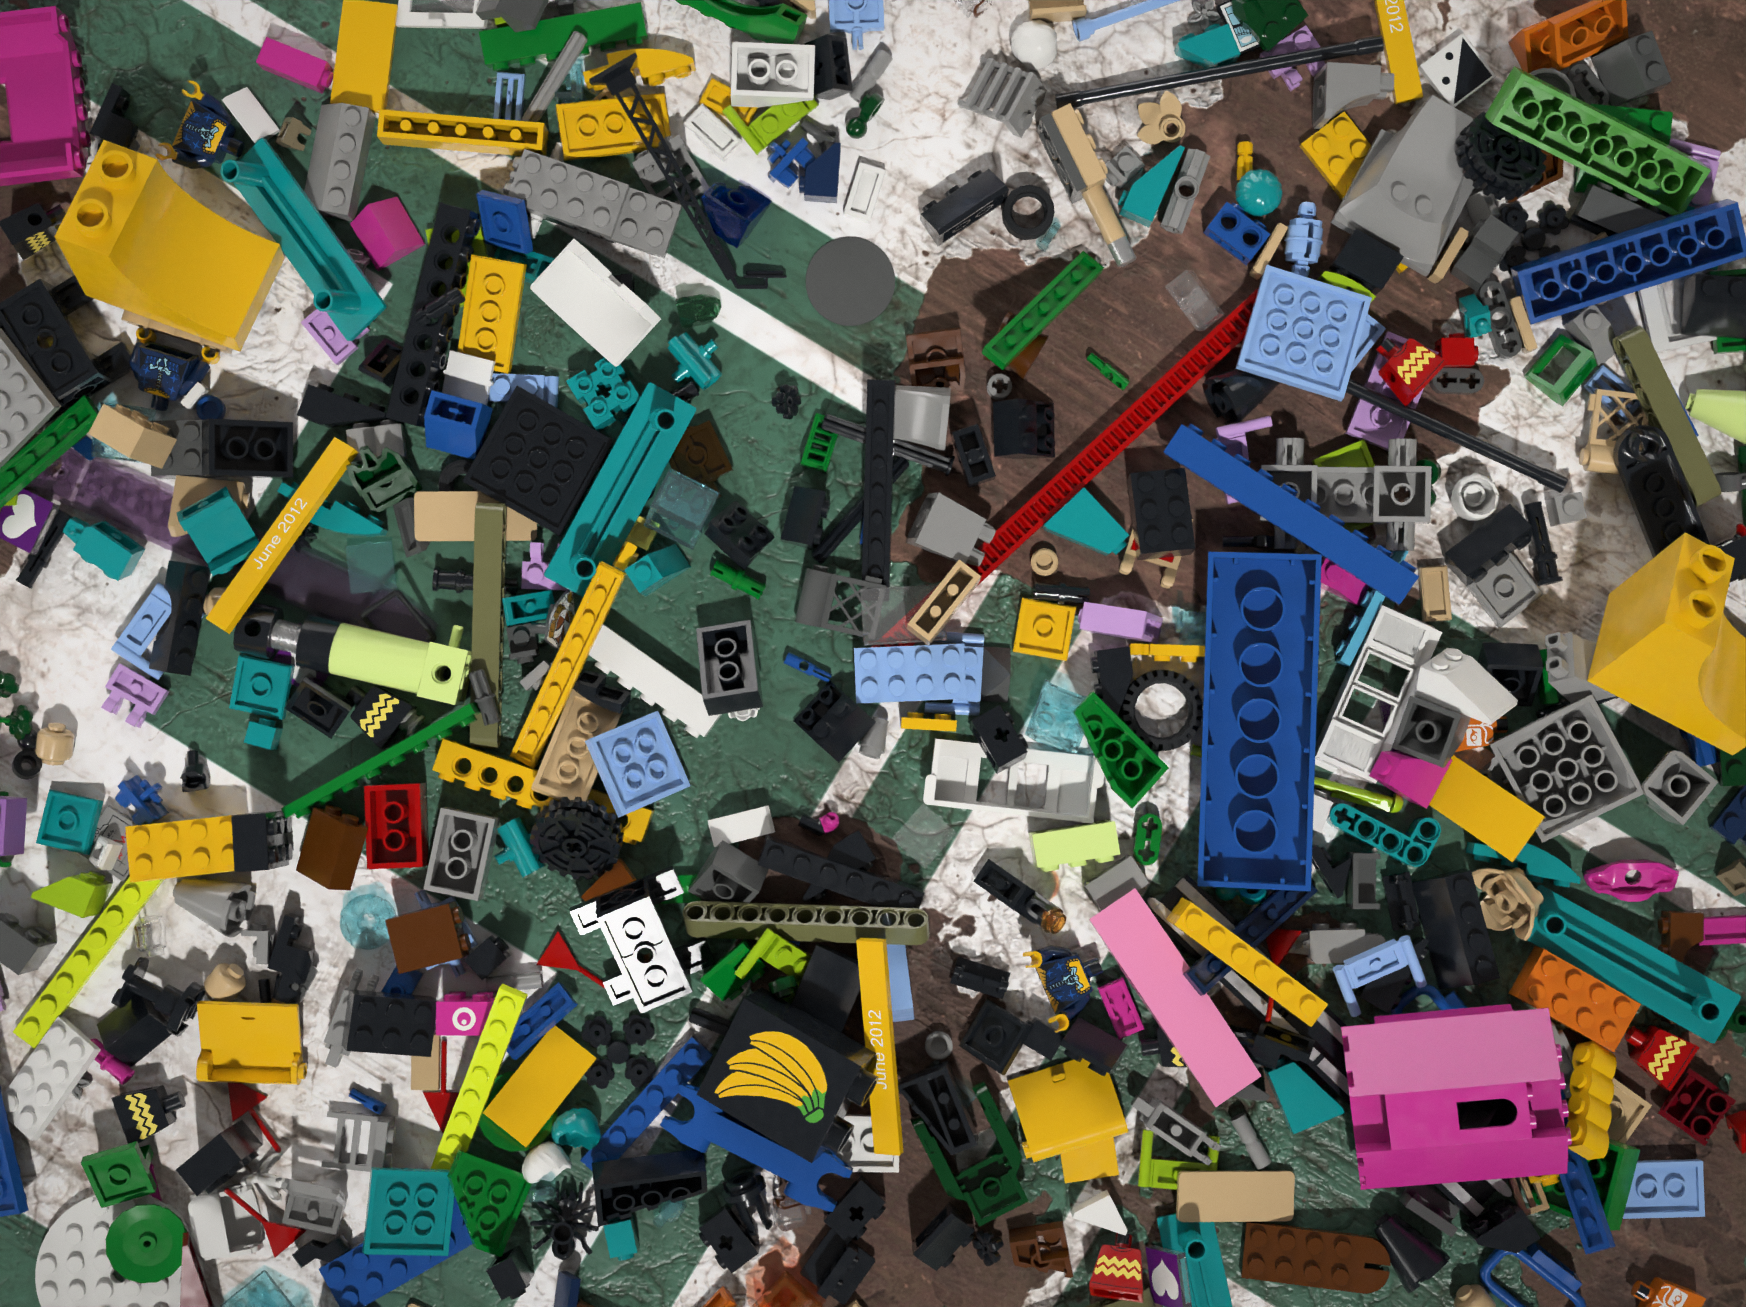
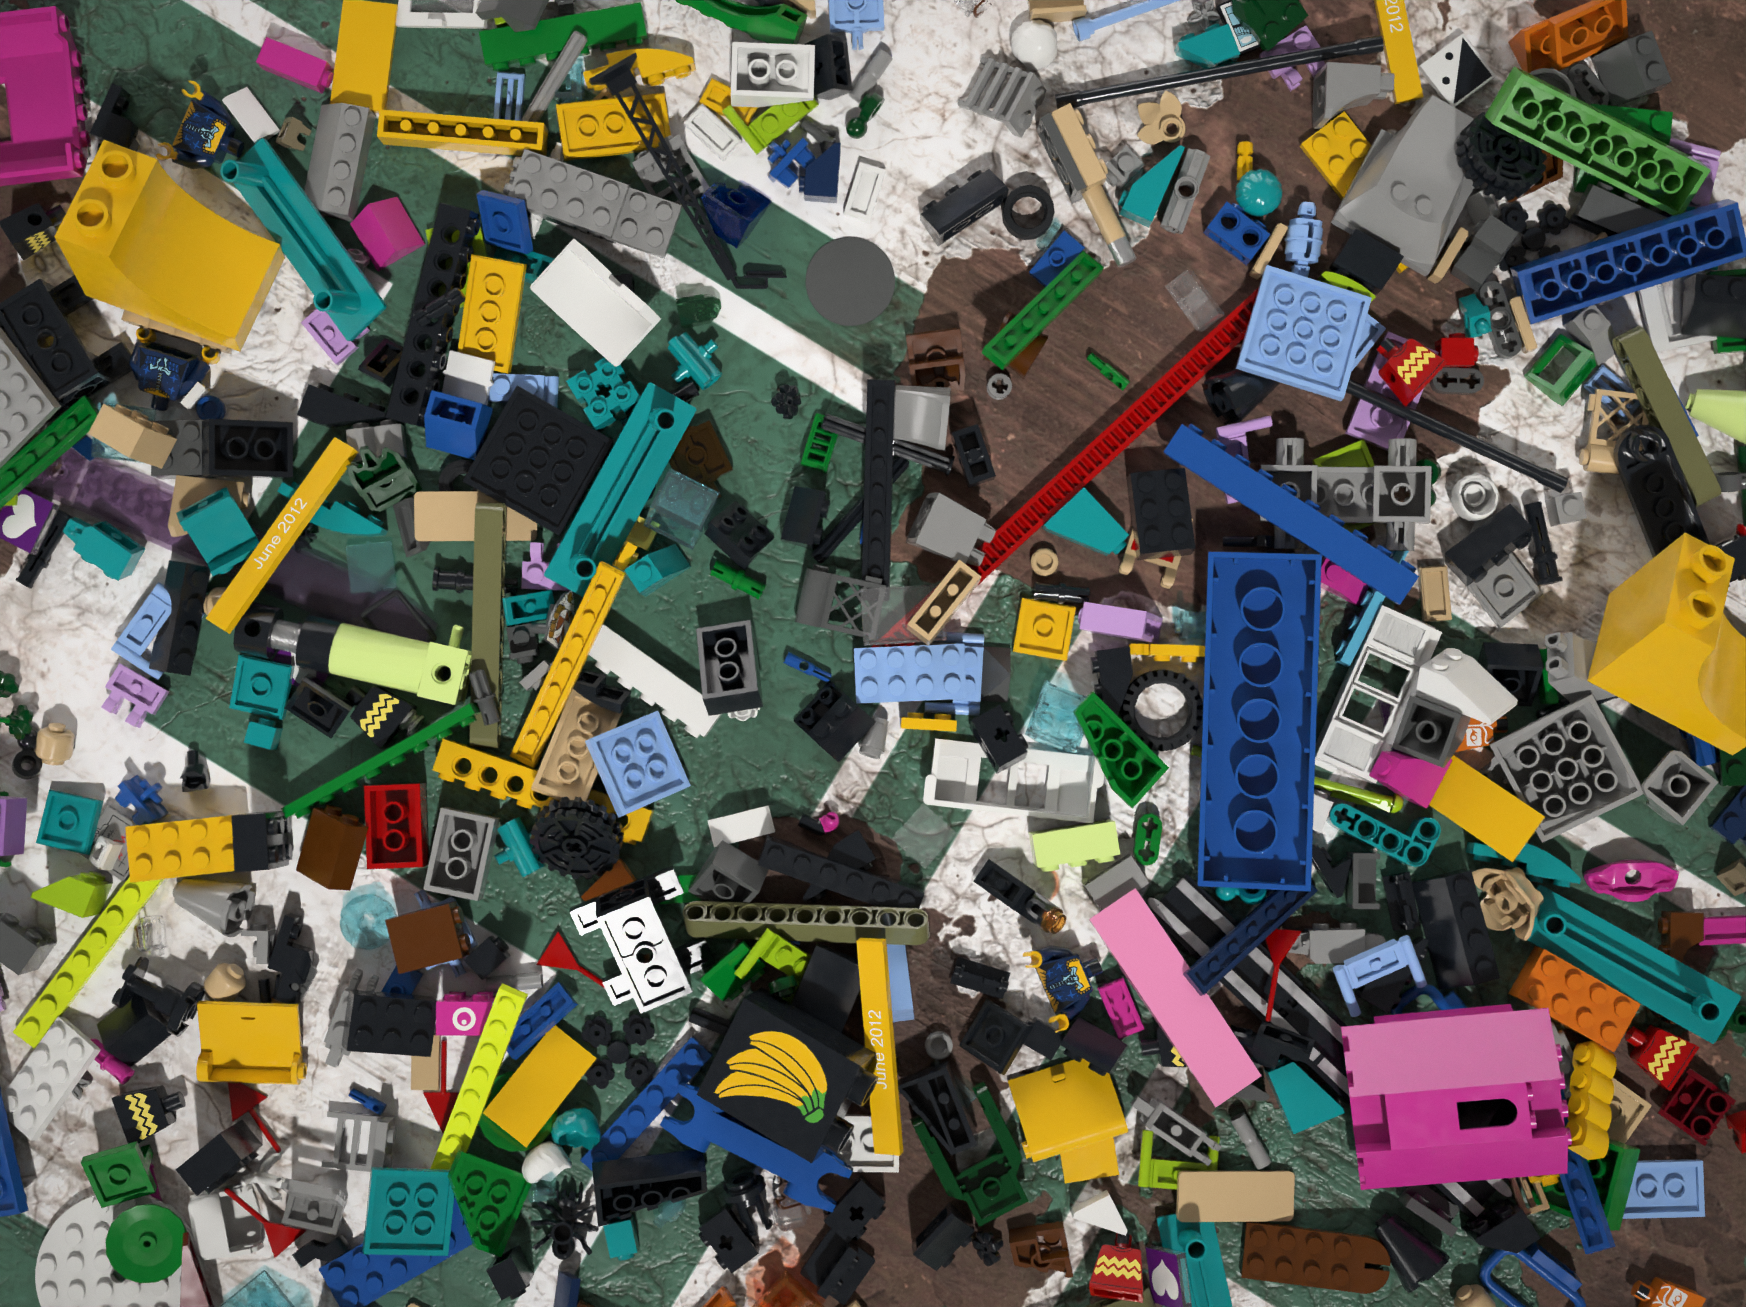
black slope [993,398,1055,459] -> none
yellow arch [1166,897,1328,1027] -> none
none -> blue plate [1029,230,1085,287]

